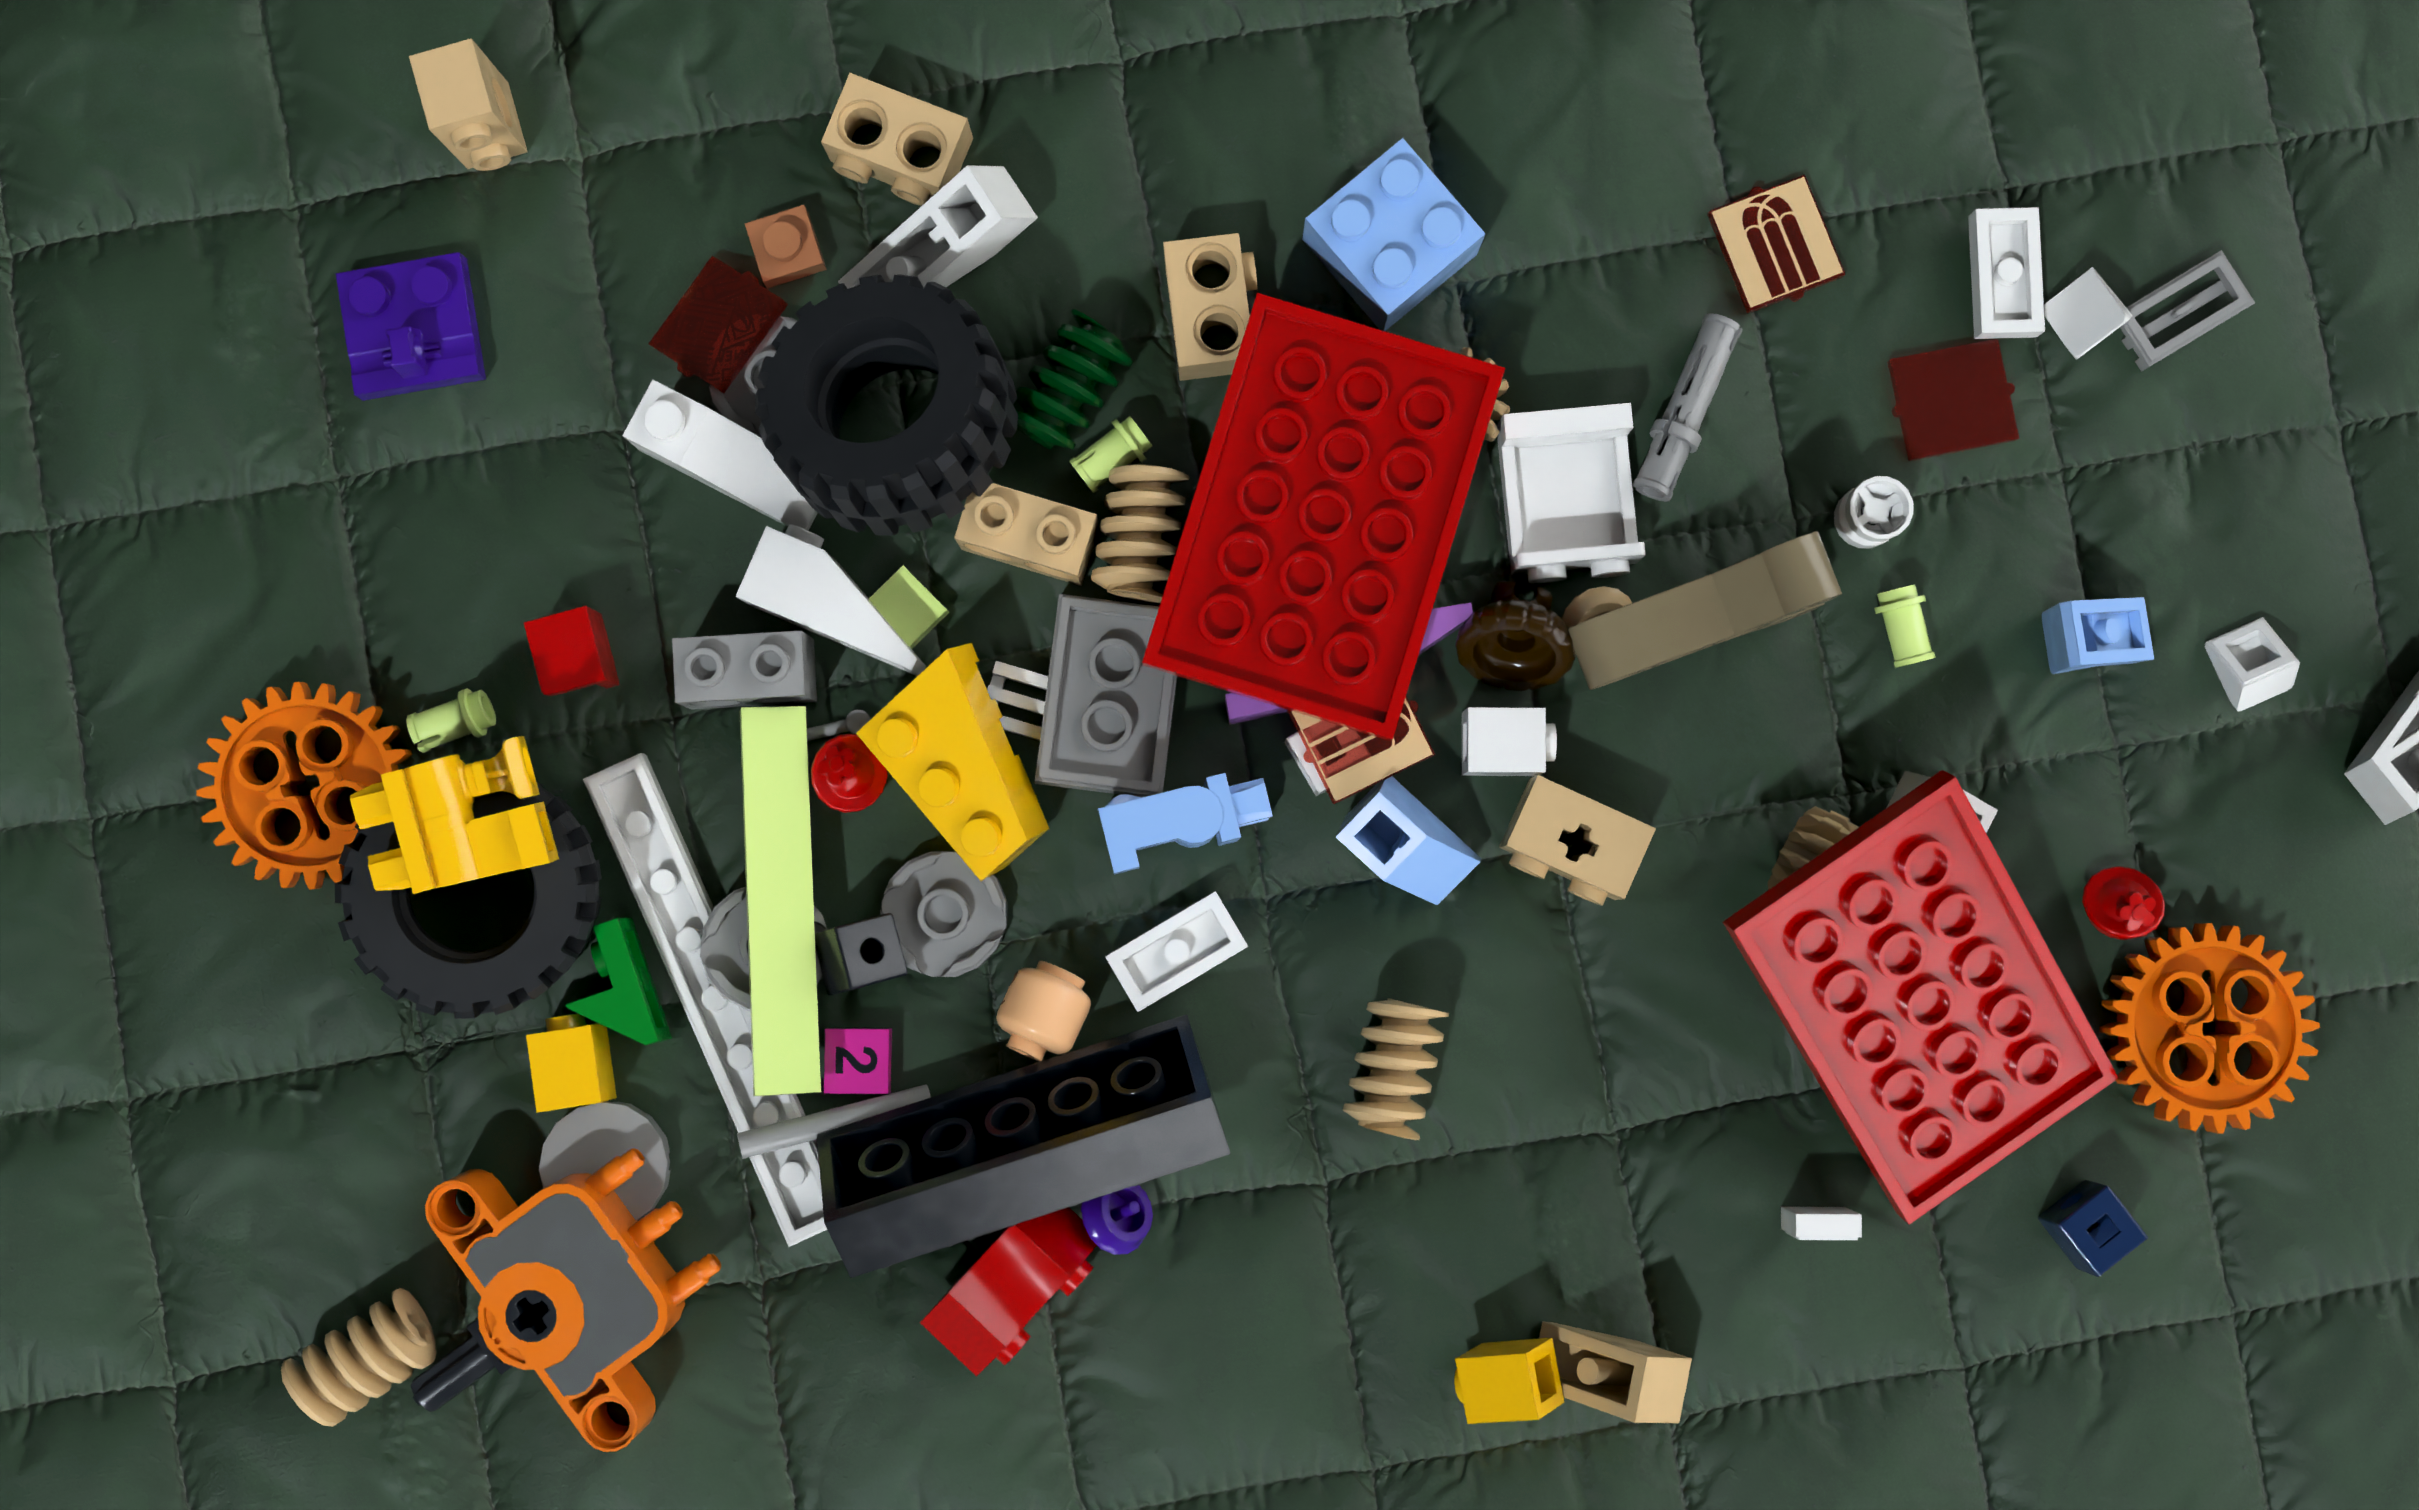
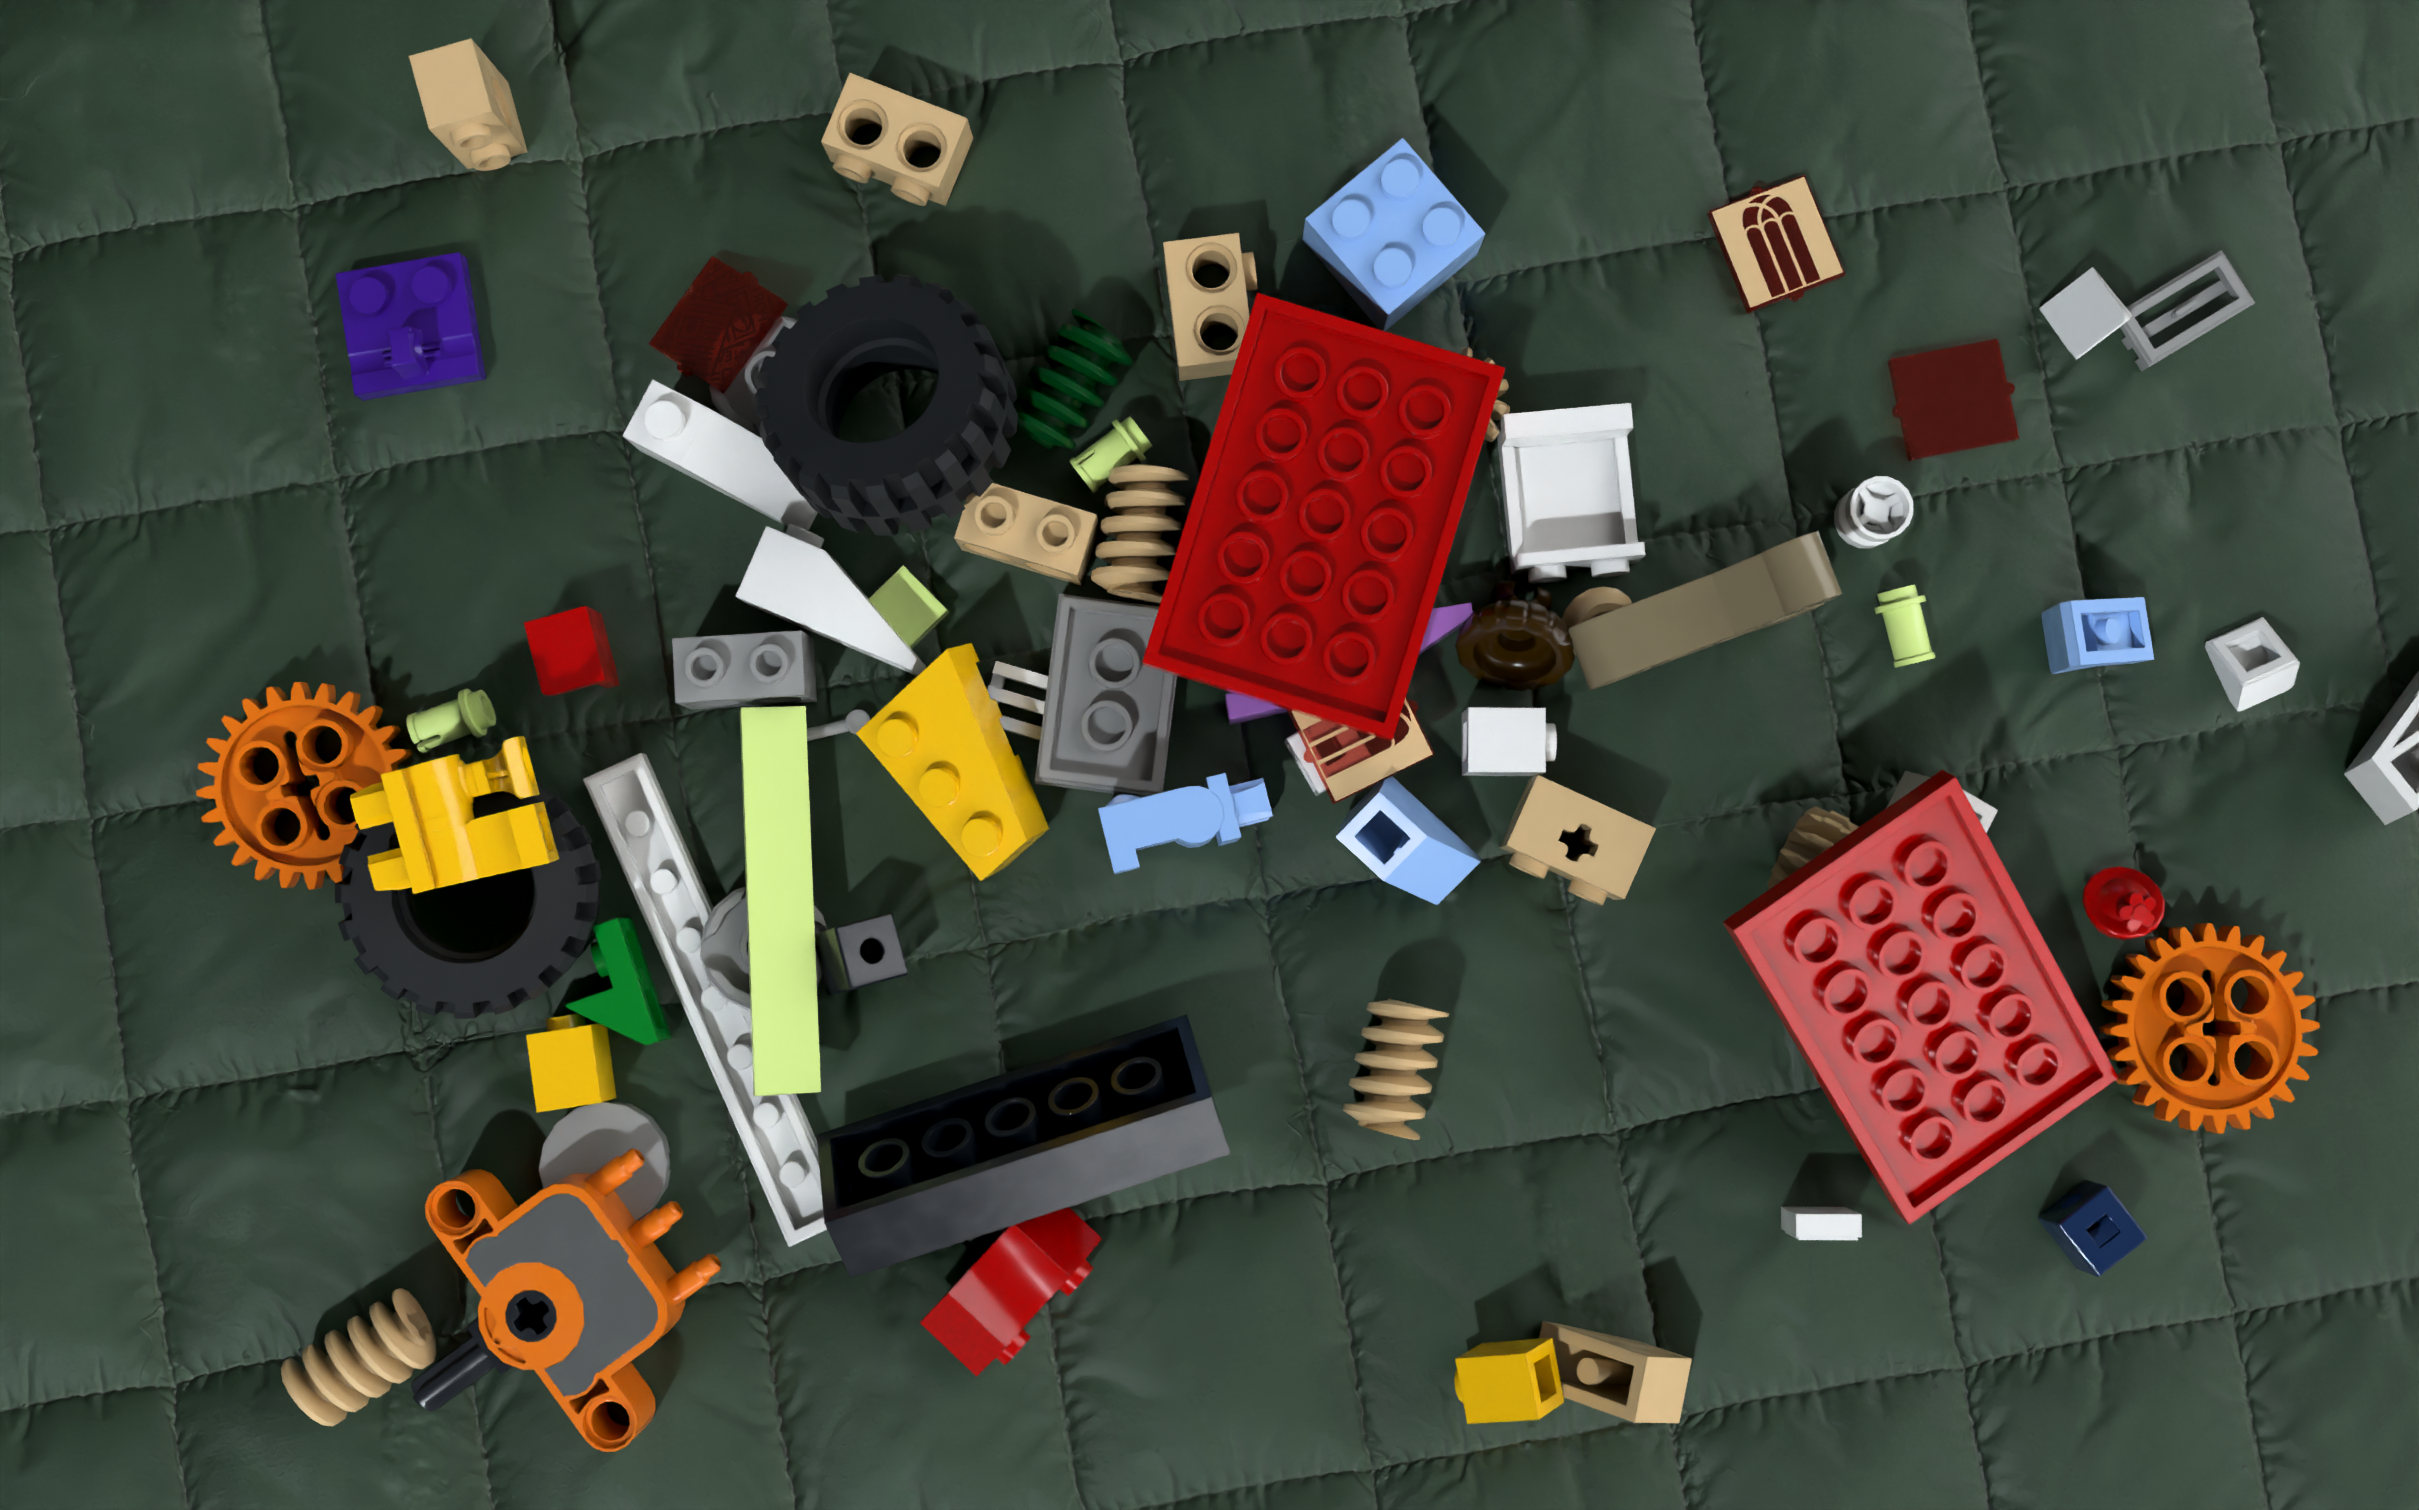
light grey bar [737,1084,931,1159] -> none
nougat plate [745,205,827,289] -> none
red hat [811,734,888,813] -> none
dark pink tile [824,1028,892,1094] -> none
white slope [838,165,1038,289] -> none
light grey tile [880,851,1008,977] -> none
light nougat head [996,961,1091,1062] -> none
dark purple hat [1081,1185,1153,1255] -> none
white plate [1105,891,1248,1012] -> none
light grey pin [1632,313,1743,502] -> none
white plate [1968,207,2045,339] -> none

